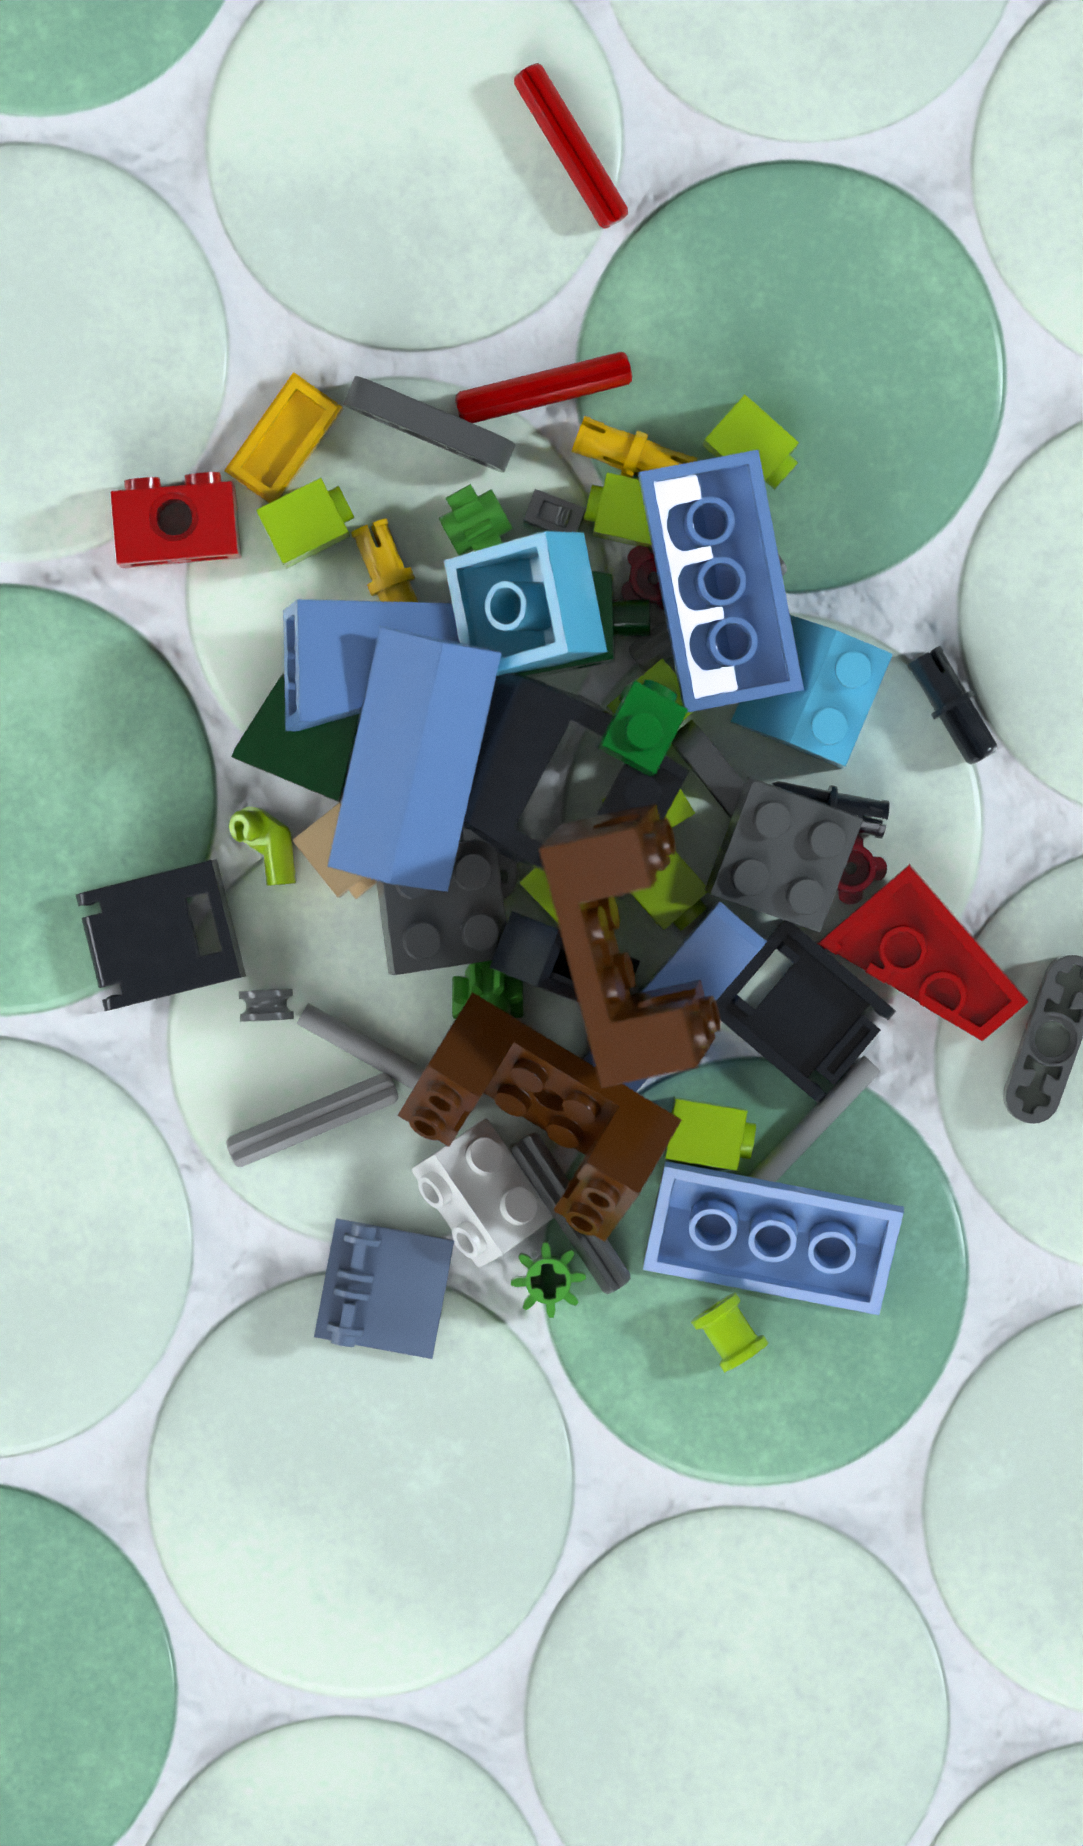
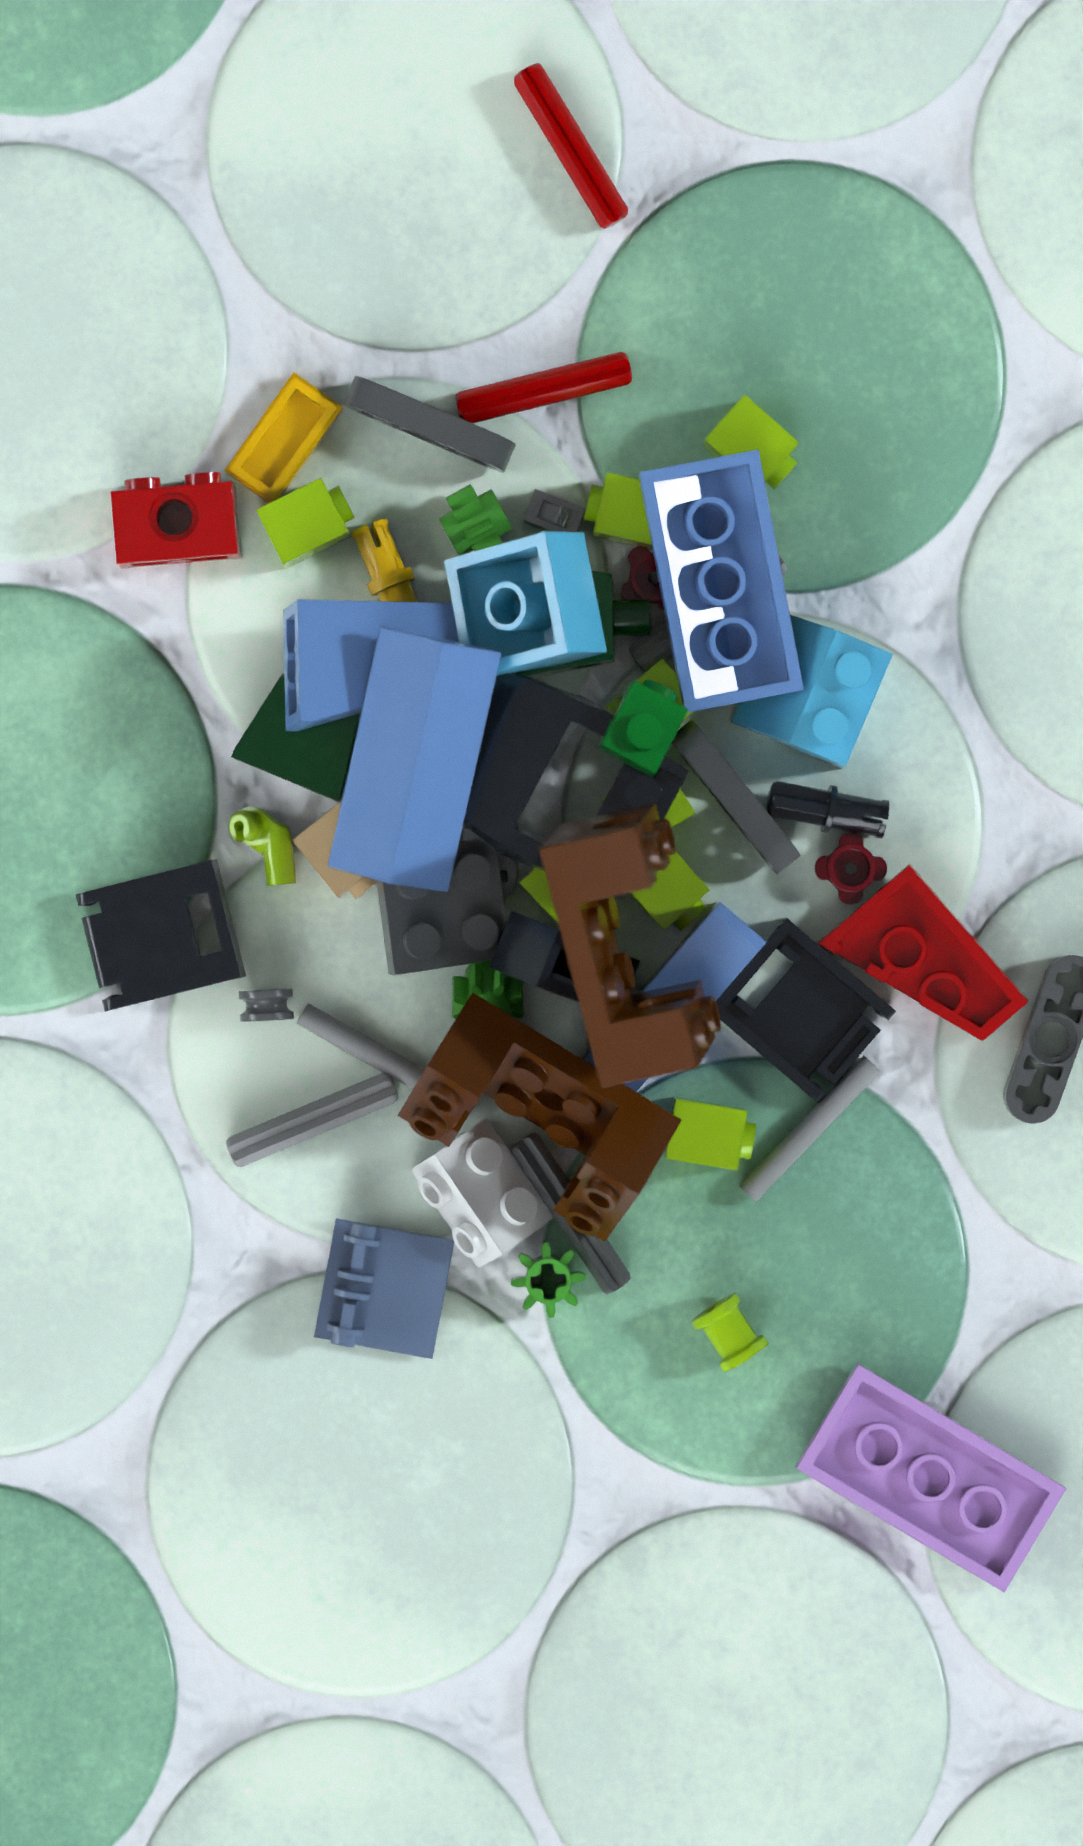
yellow pin [571,415,698,478] -> none
medium blue slope [643,1161,904,1315] -> none
dark grey plate [705,776,863,932] -> none
black axle [907,646,997,764] -> none
none -> lavender plate [795,1363,1066,1592]

